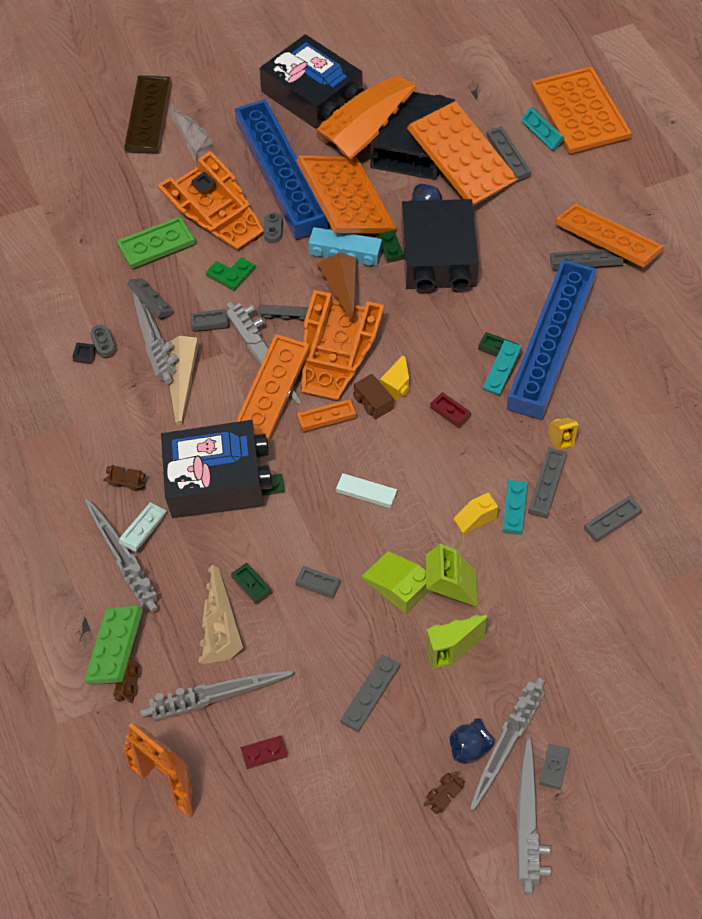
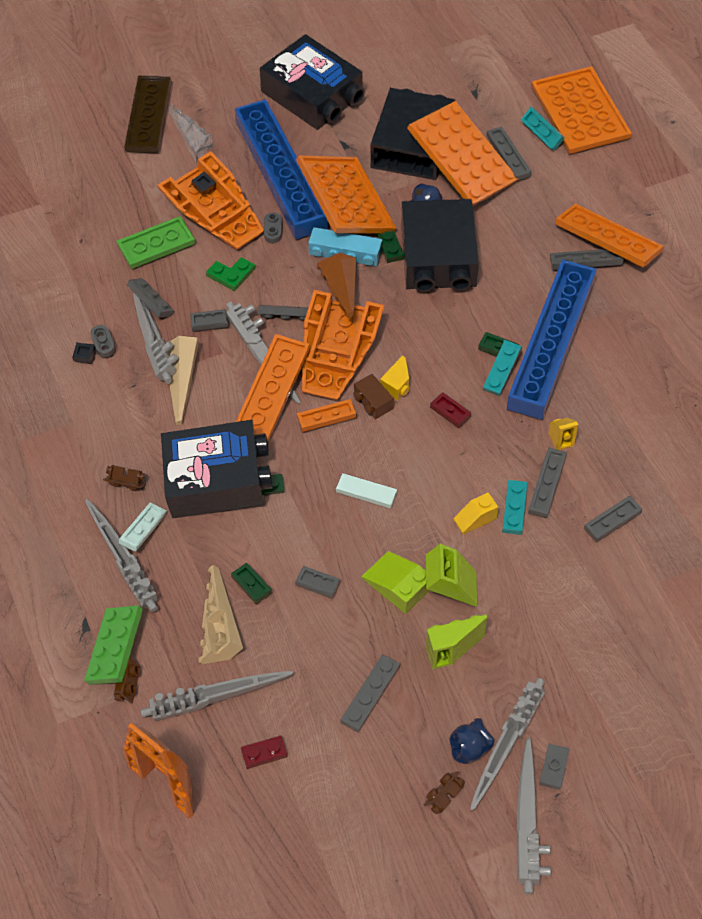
orange wedge [316,75,417,160] -> none

